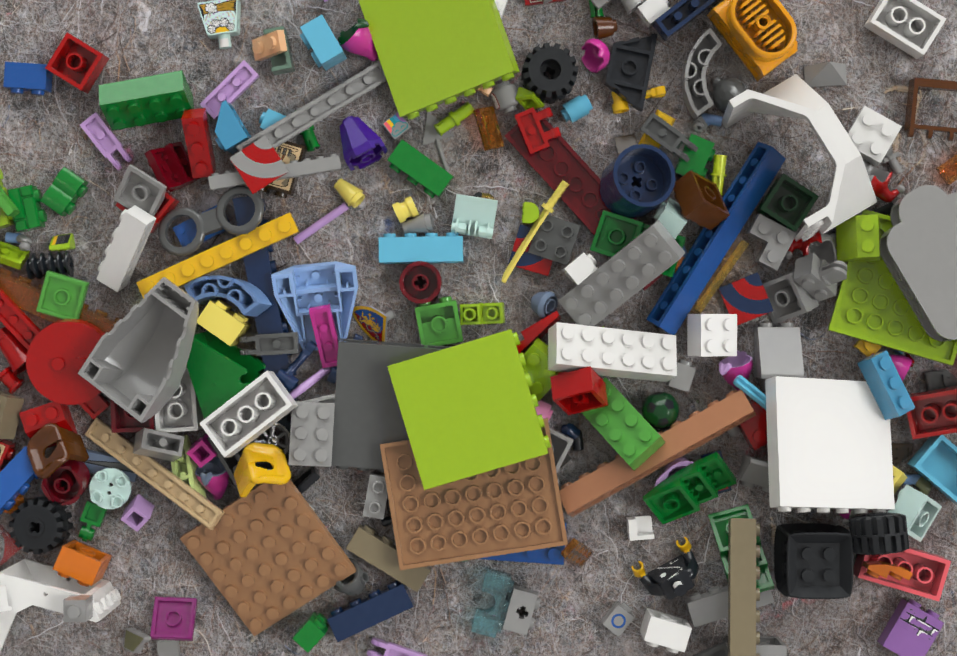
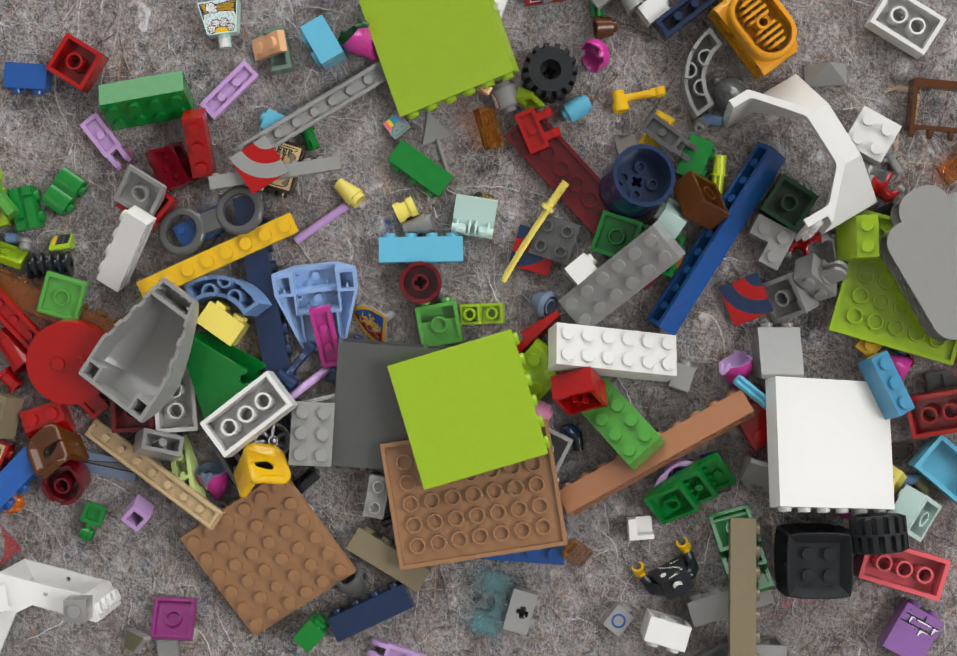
black wheel [9,496,73,554] -> none
orange brick [53,539,112,587] -> none
light aqua plate [89,468,131,509] -> none
dark pink brick [187,433,217,468] -> none
dark azure slope [215,100,251,154] -> none
dark grey hinge [239,332,299,356] -> none
dark purple cone [339,116,388,171] -> none
lime pin [433,101,475,136] -> none
lime brick [522,202,539,224] -> none
black wing [604,33,658,112] -> none
dark green piece [642,392,680,429] -> none
white brick [687,314,737,357] -> none
clear yellow tile [694,240,749,314] -> none
orange slope [862,561,913,581] -> none

